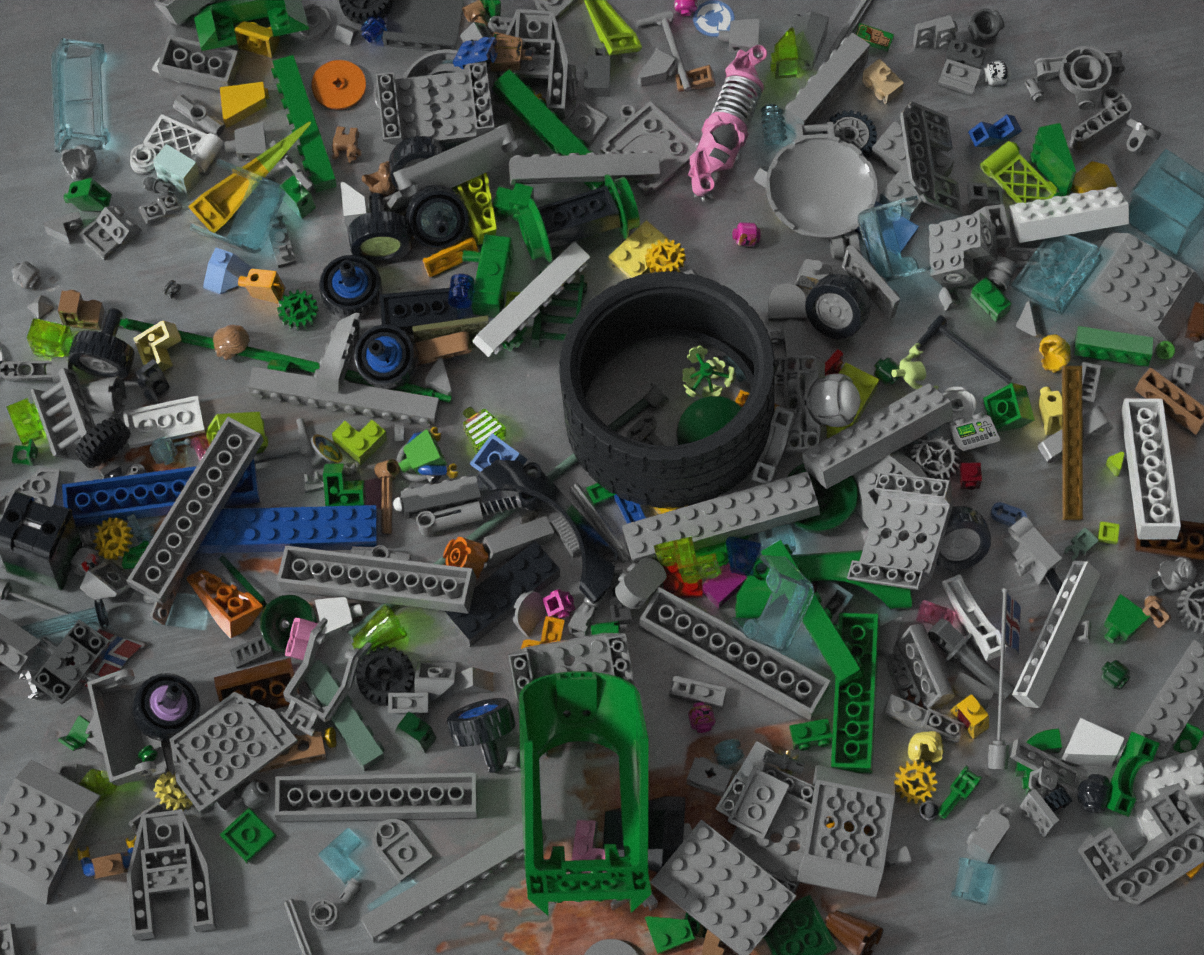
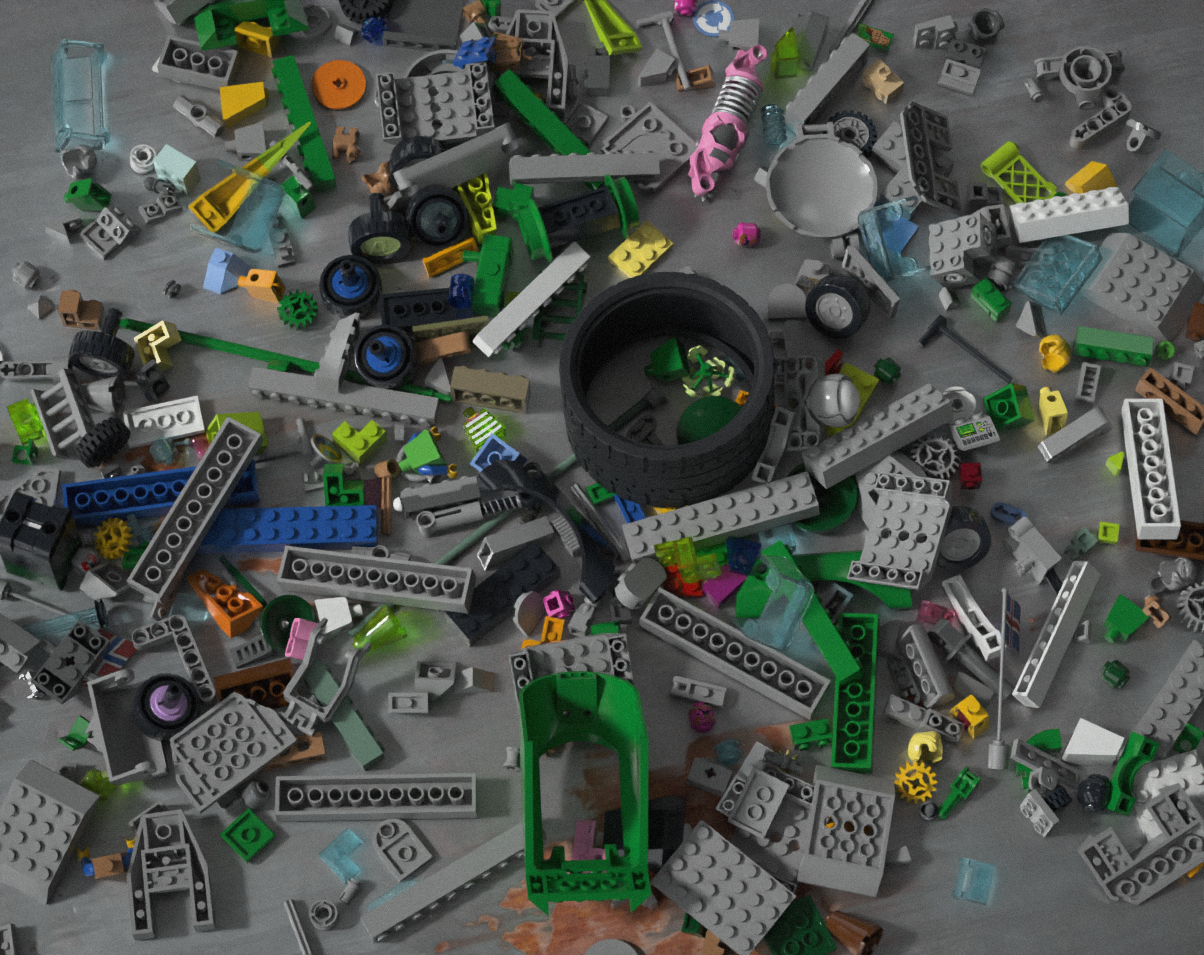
clear neon green brick [26,318,74,359] -> none
green bush [138,745,158,762] -> none
white piece [143,114,224,174] -> none
light yellow gear [153,771,193,811] -> none
medium nougat hair [213,325,250,360] -> none
yellow piece [323,727,337,748] -> none
white slope [341,182,370,232] -> none
black wheel [356,646,415,706] -> none
dark green torso [395,711,437,753] -> none
orange brick [443,537,488,580] -> none
black wheel [447,698,516,773] -> none
yellow gear [645,239,686,273] -> none
green wing [645,916,696,955] -> none
yellowish green piece [892,343,939,390] -> none
light grey hinge [966,804,1012,864] -> none
blue brick [968,114,1022,147] -> none
white head [983,61,1011,86] -> none
green slope [1030,123,1076,195] -> none
pearl gold tile [1062,366,1083,520] -> none
none -> light grey beam [132,614,216,707]
none -> dark tan brick [450,366,531,414]
none -> green torso [644,337,691,382]

